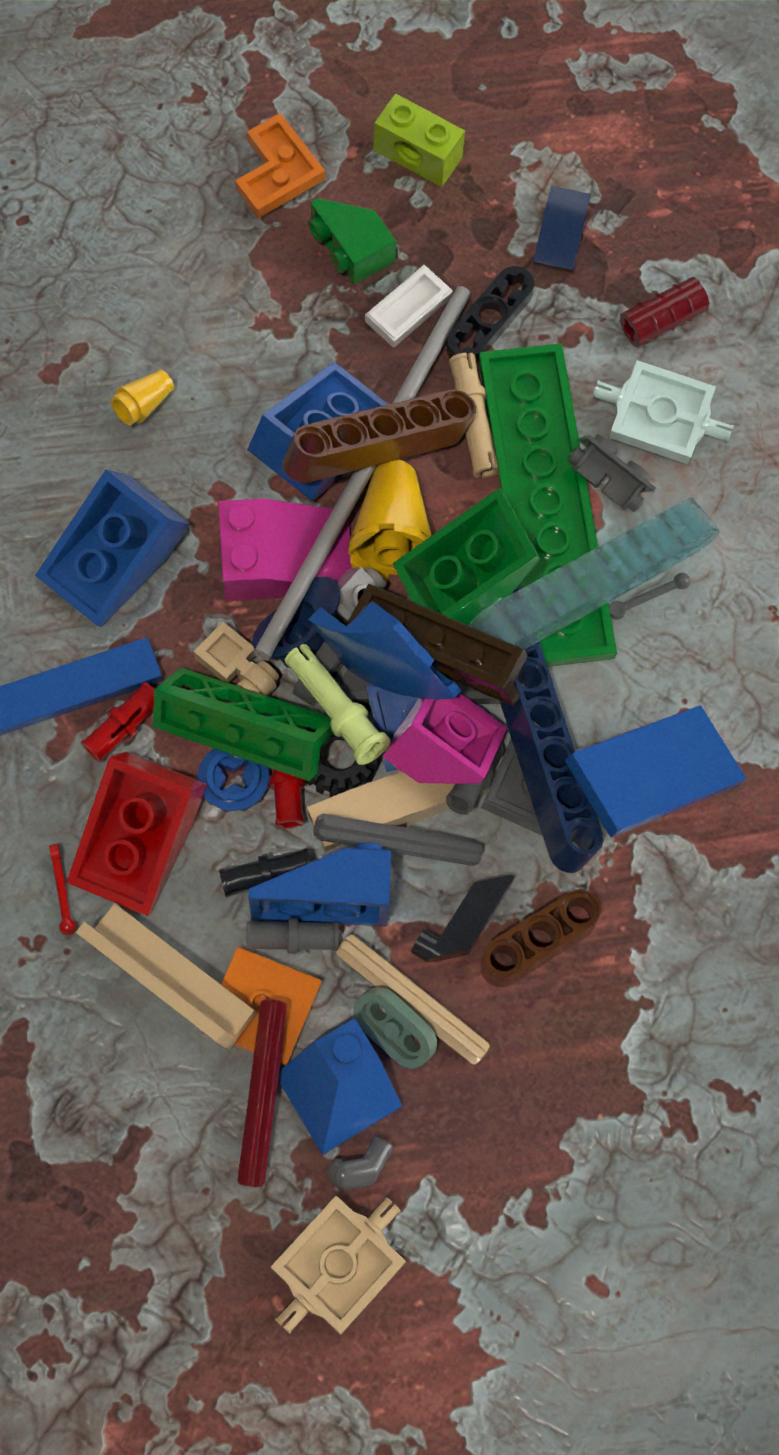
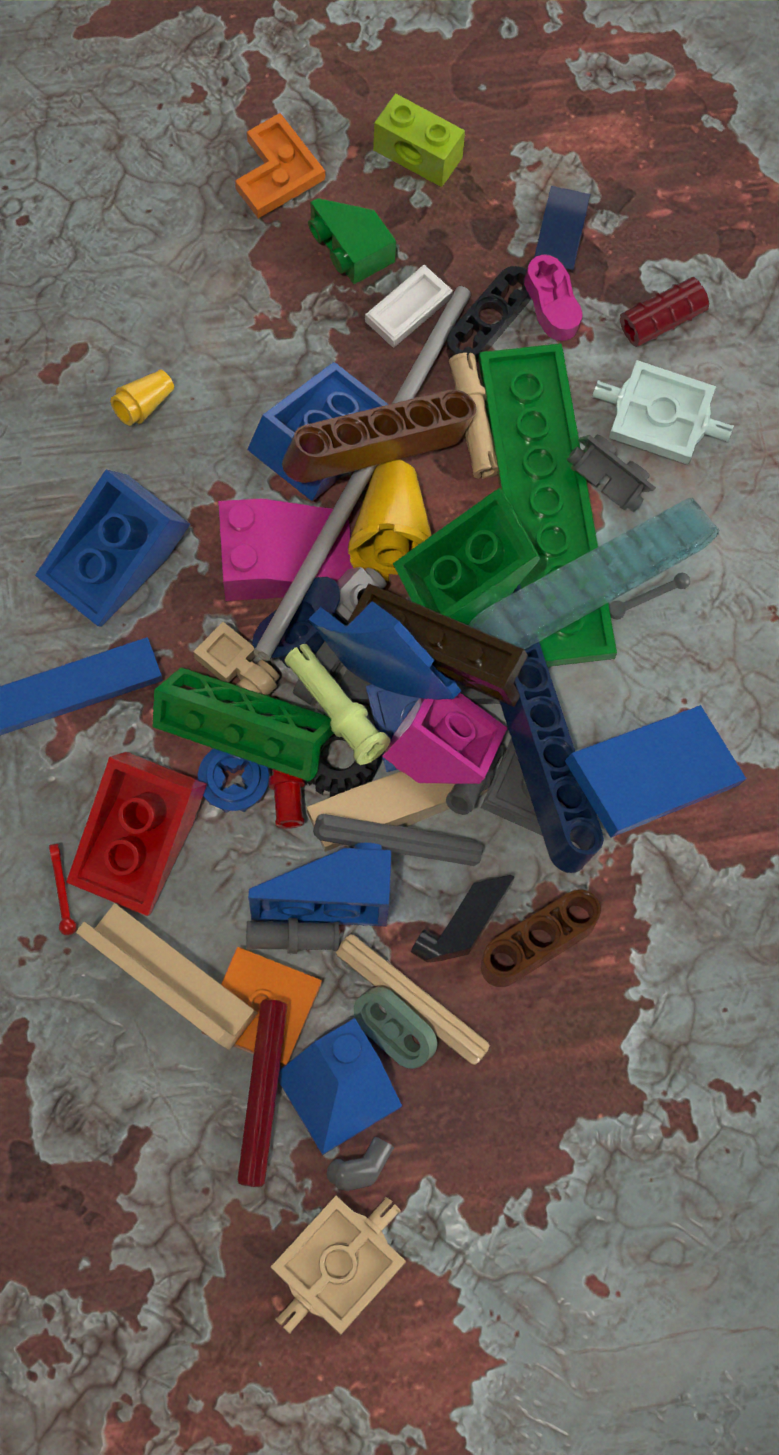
red pin [80,682,154,763] -> none
black pin [219,848,311,898] -> none
none -> dark pink piece [524,255,582,341]

